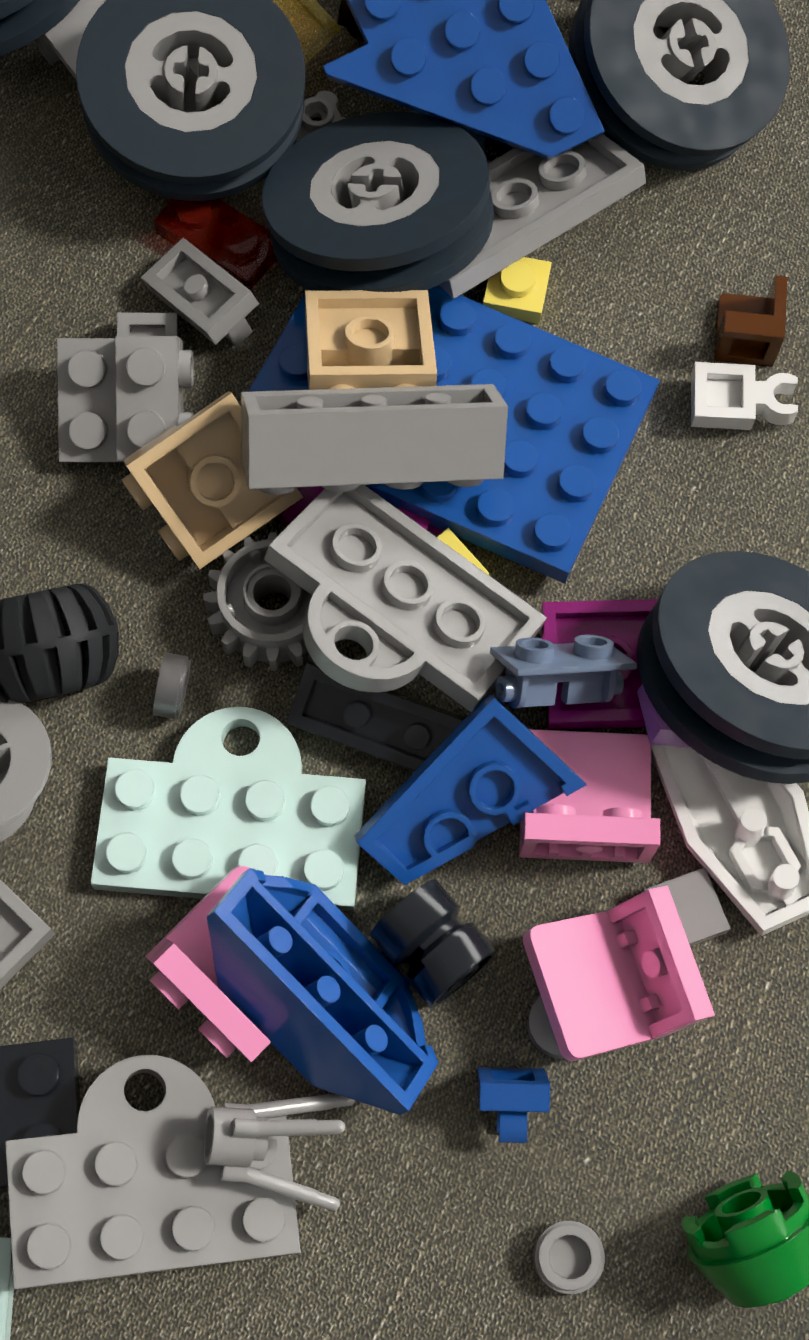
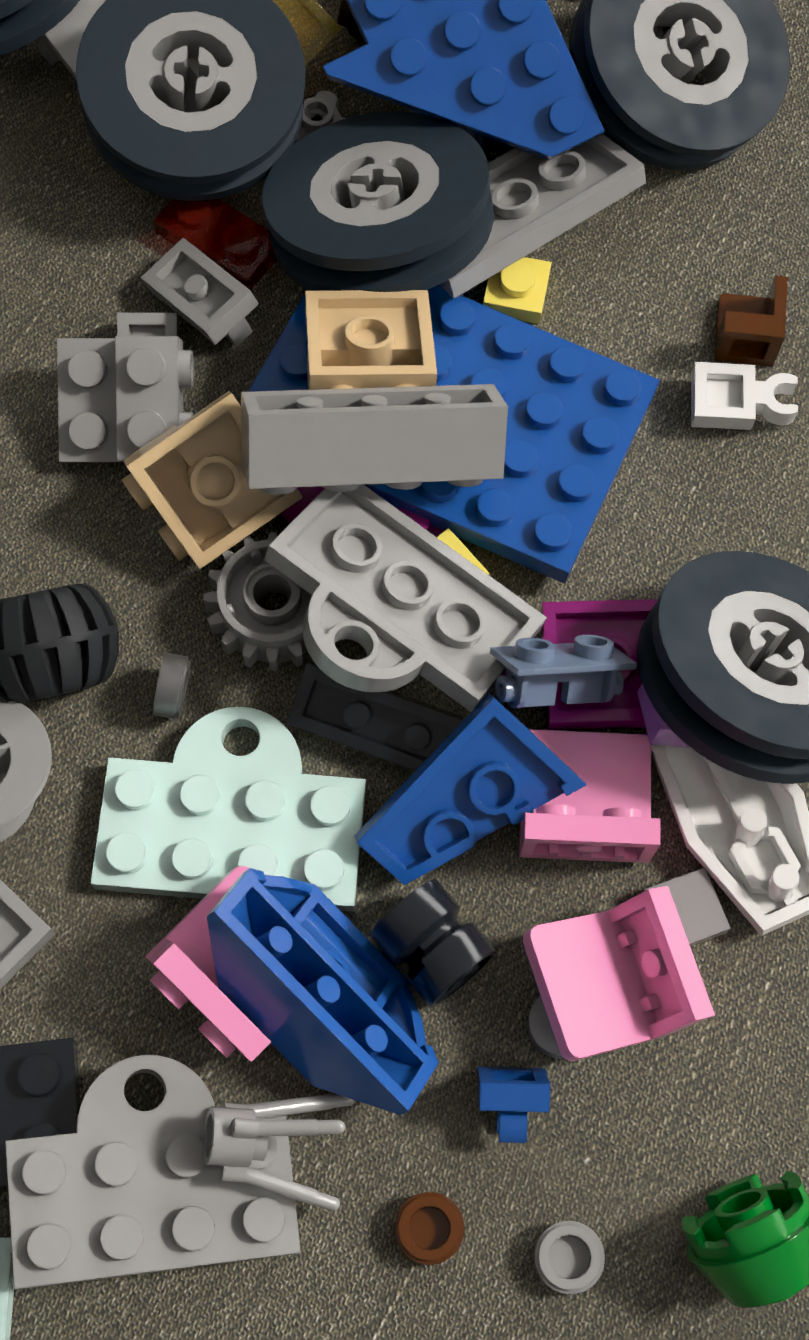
none -> reddish brown tile [394,1192,464,1265]

